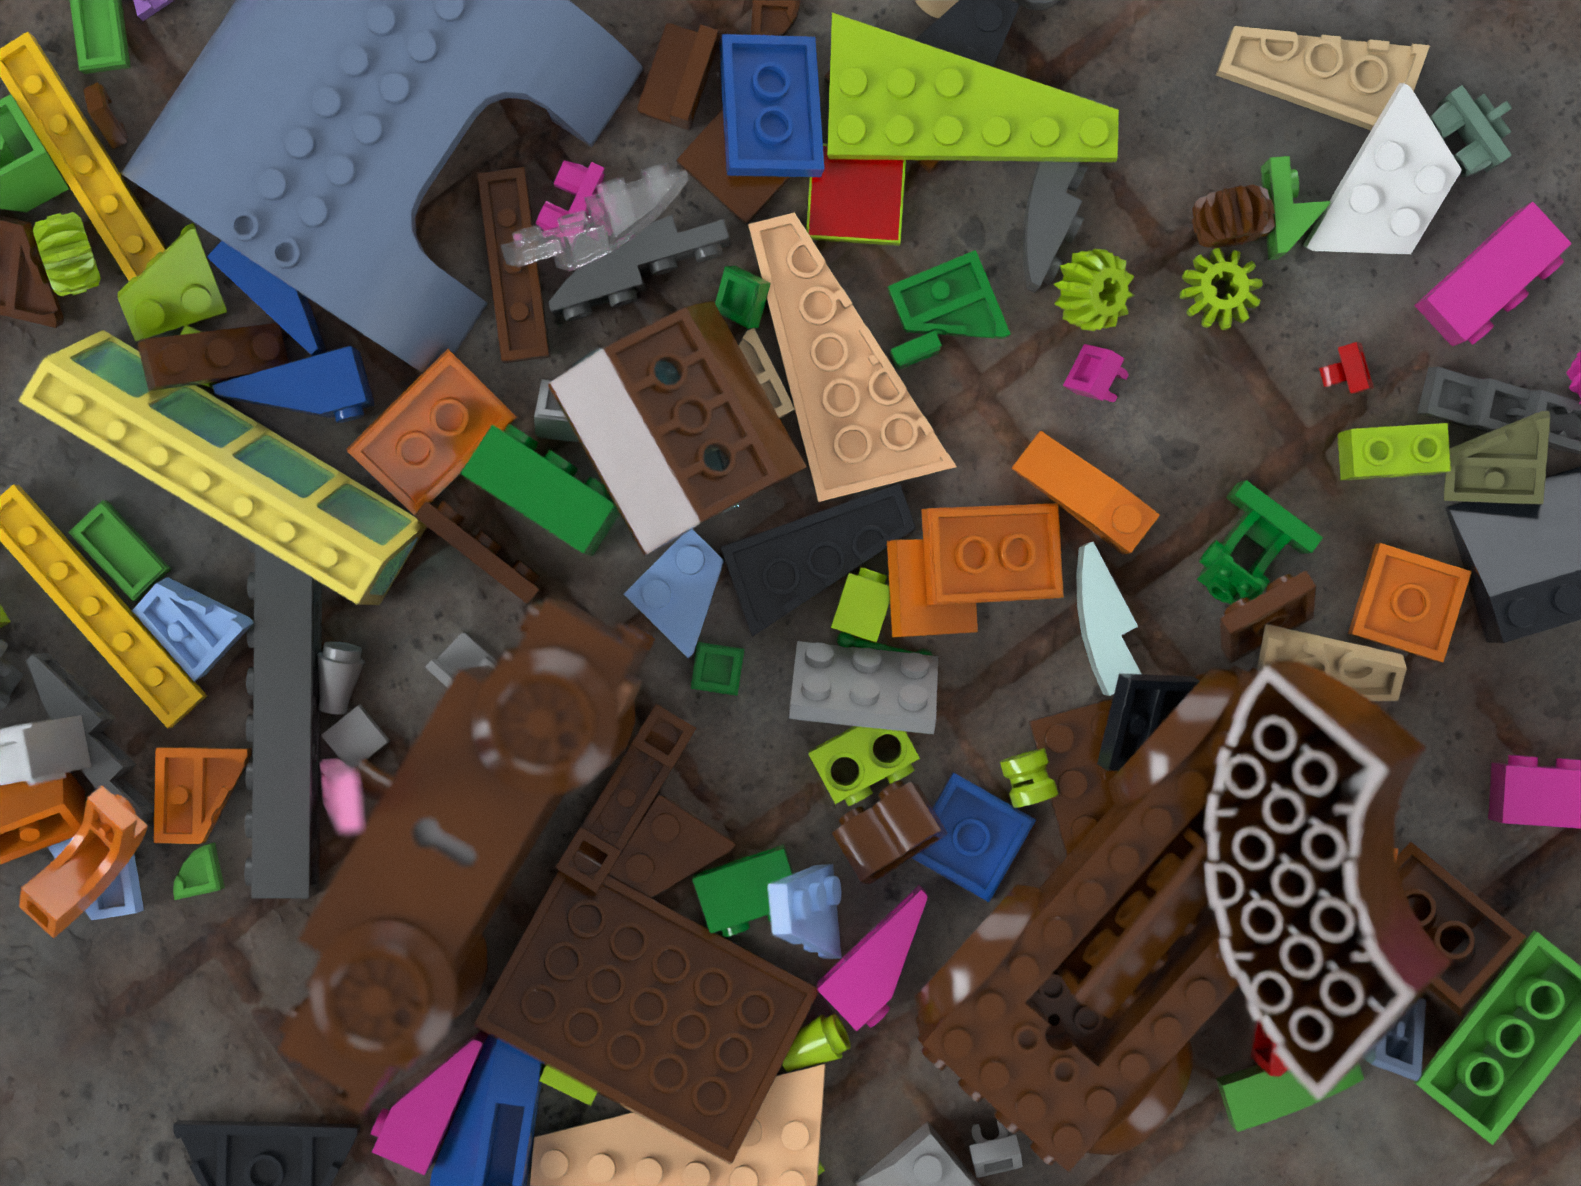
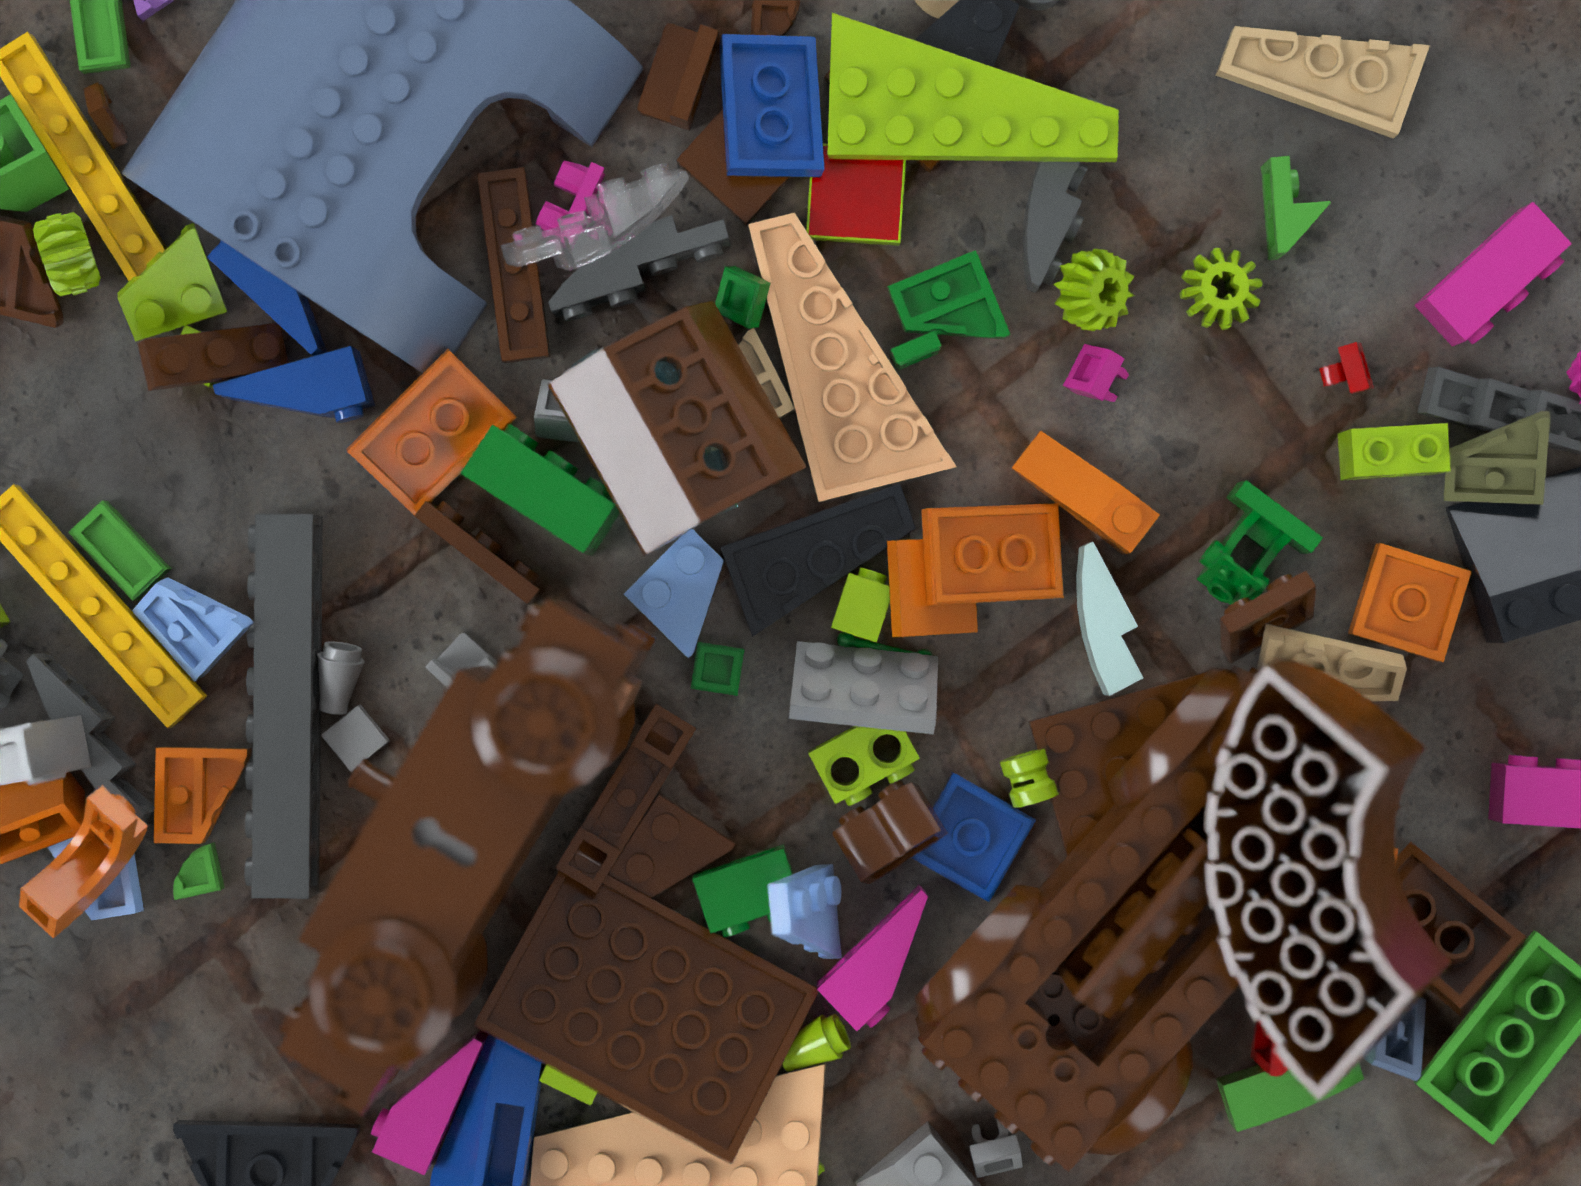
light yellow window [18,330,427,605] -> none
bright pink tile [319,758,362,832] -> none
black wing [1097,673,1200,771] -> none
reddish brown gear [1192,184,1275,249] -> none
white wing [1303,83,1462,254] -> none
sand green hips [1430,85,1512,178] -> none

